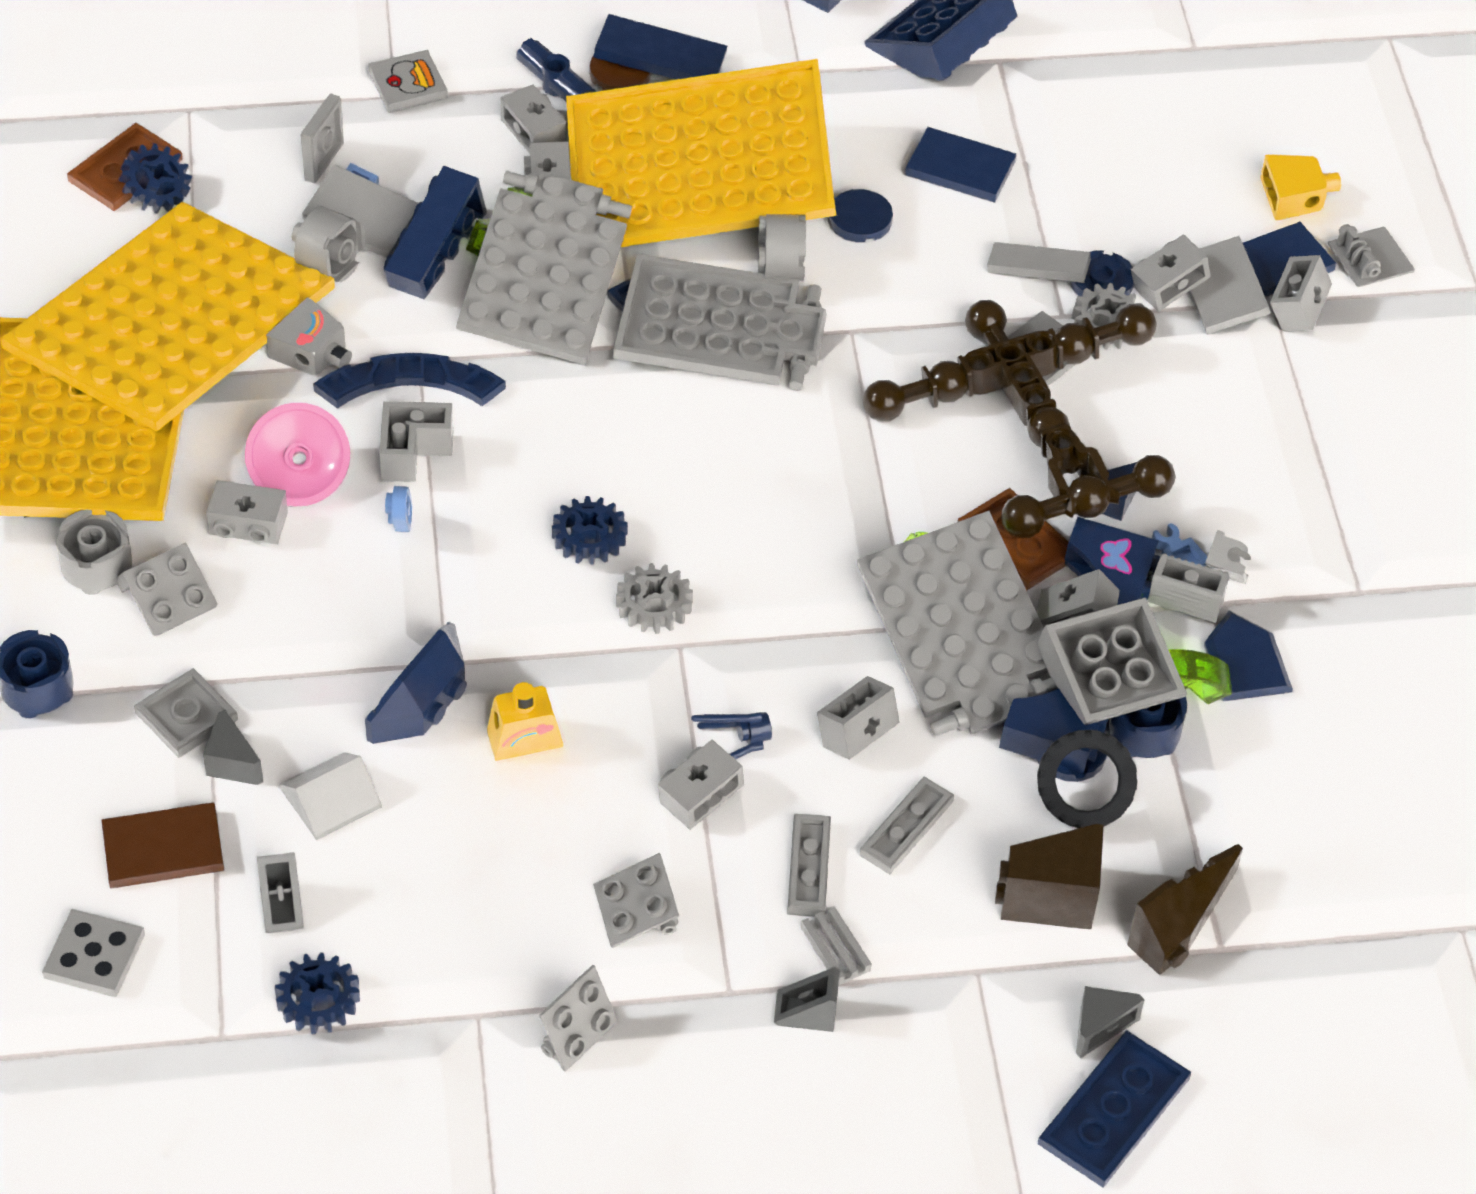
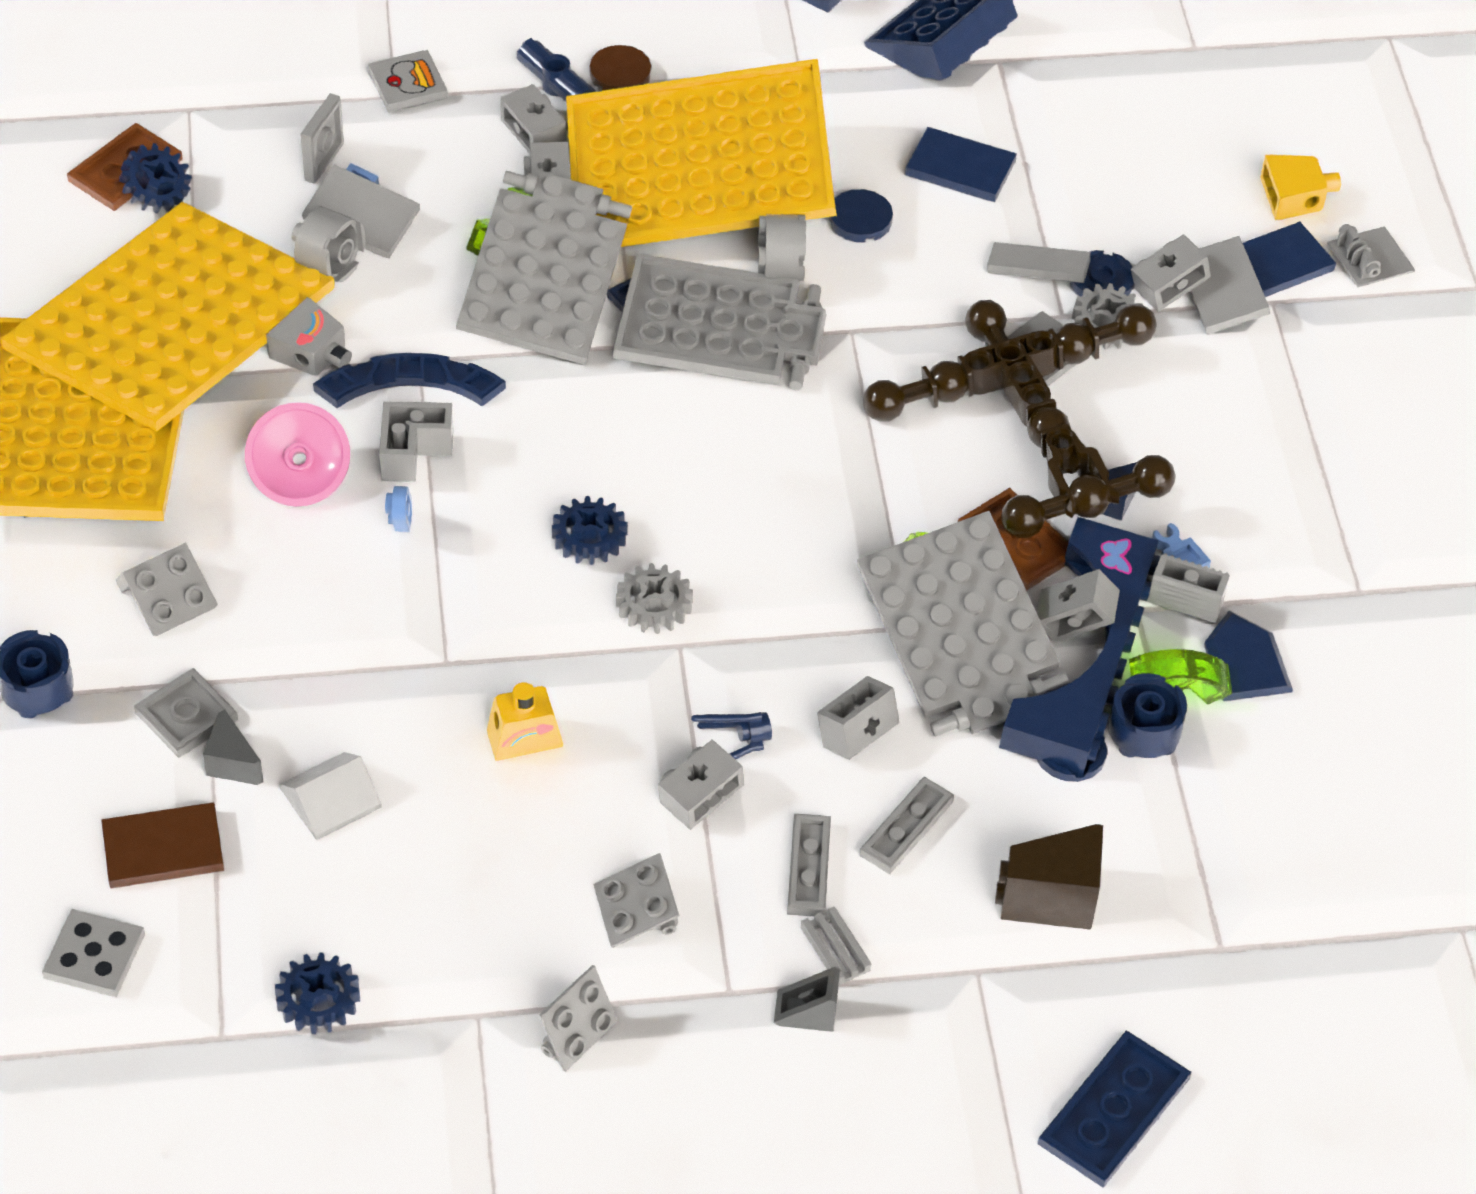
light grey brick [56,509,132,595] -> none
light grey brick [206,480,288,545] -> none
slope [257,852,304,933] -> none
dark blue wedge [365,621,467,744] -> none
dark blue wedge [383,165,487,300] -> none
dark blue tile [593,13,728,80] -> none
light grey slope [1037,597,1187,725] -> none
black tyre [1037,730,1138,828] -> none
dark grey slope [1076,986,1145,1059] -> none
dark brown wedge [1127,844,1243,975] -> none
light grey hinge [1205,530,1251,584] -> none
light grey brick [1270,255,1332,331] -> none

